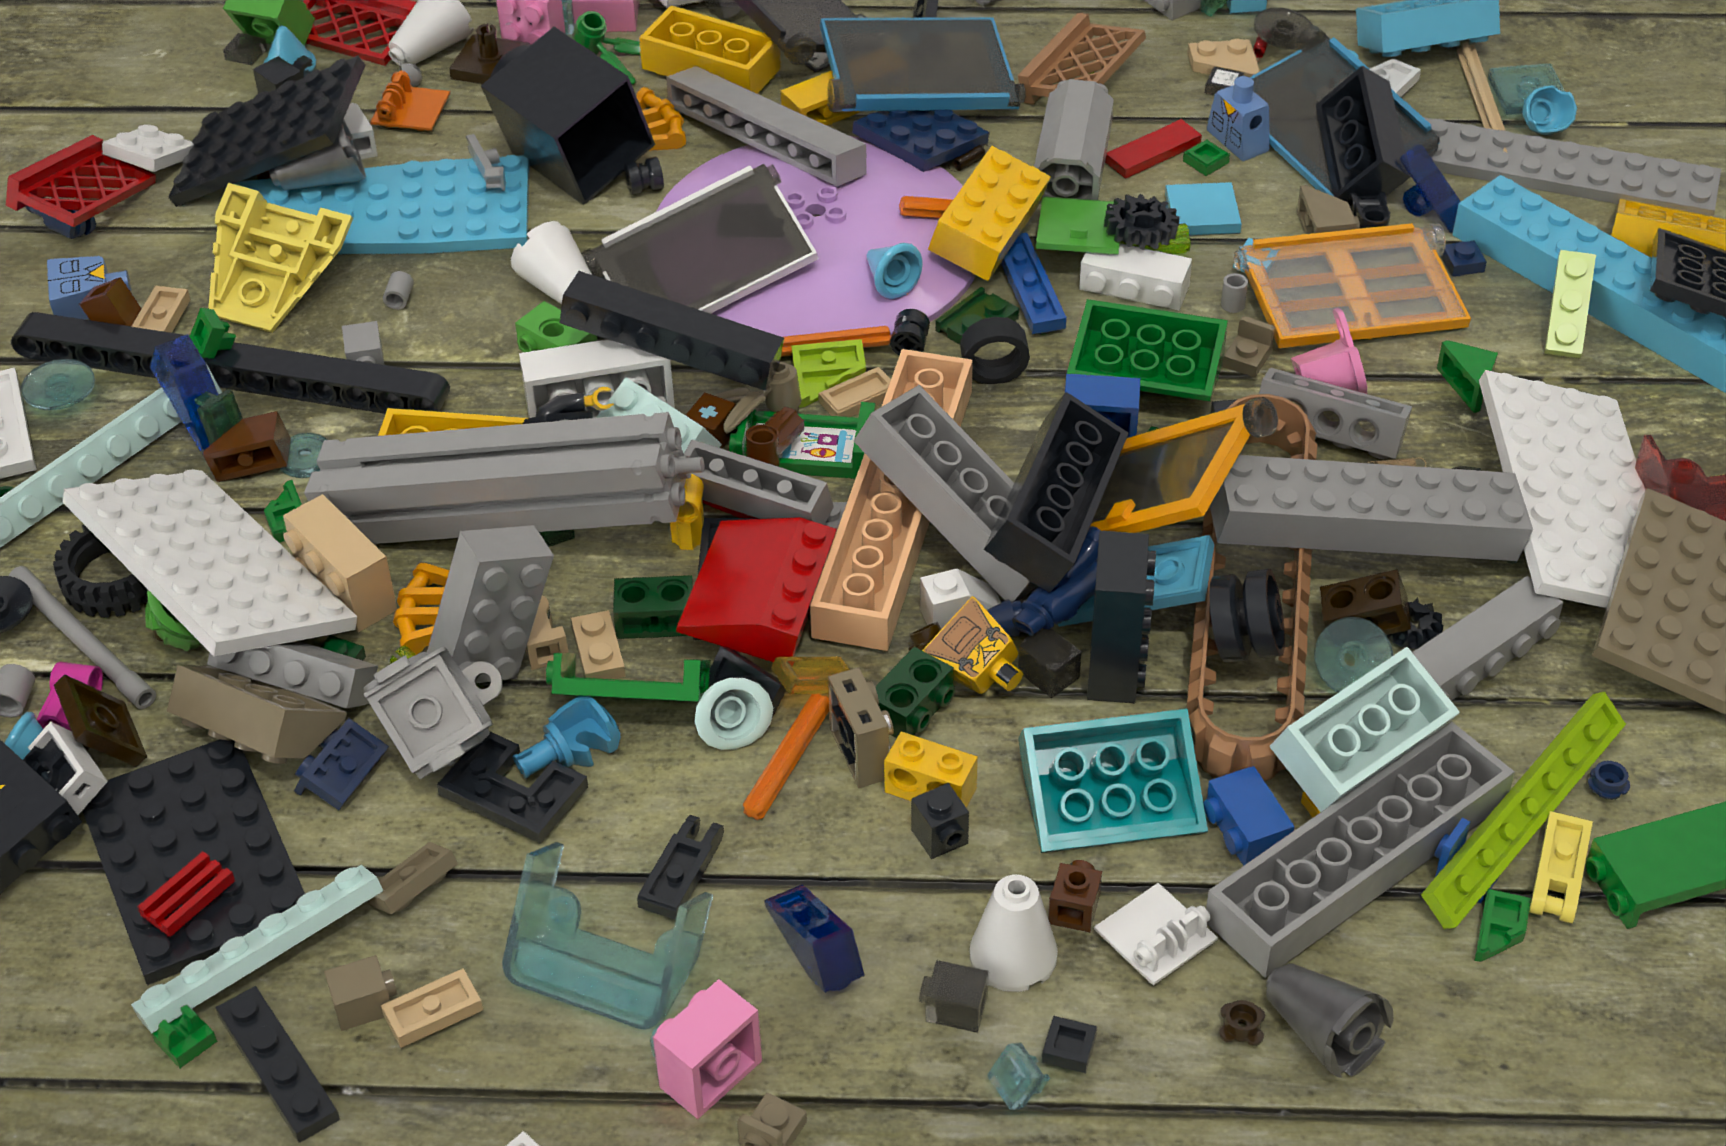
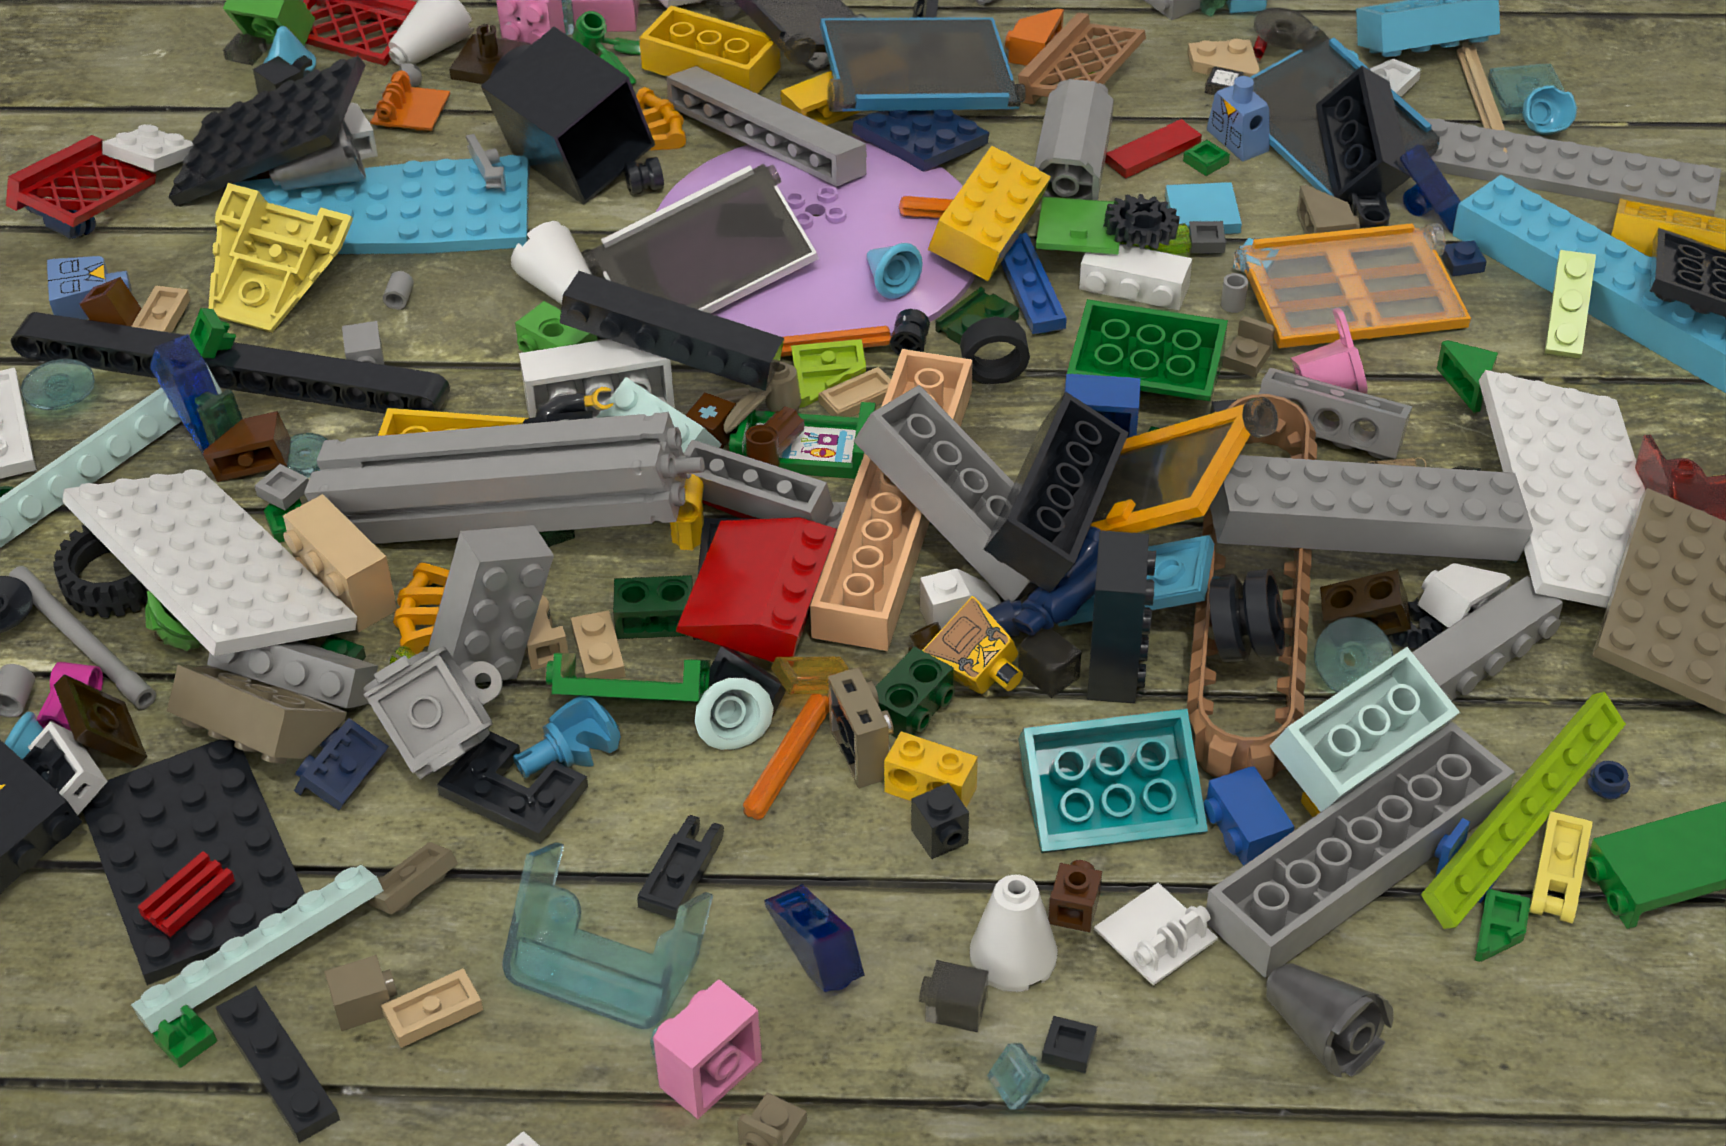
dark brown piece [948,144,990,171] -> none
dark brown plate [1219,1000,1265,1046] -> none
none -> light grey plate [255,464,309,510]
none -> orange slope [1005,9,1064,66]
none -> dark grey plate [1188,221,1226,254]
none -> white slope [1417,563,1511,628]

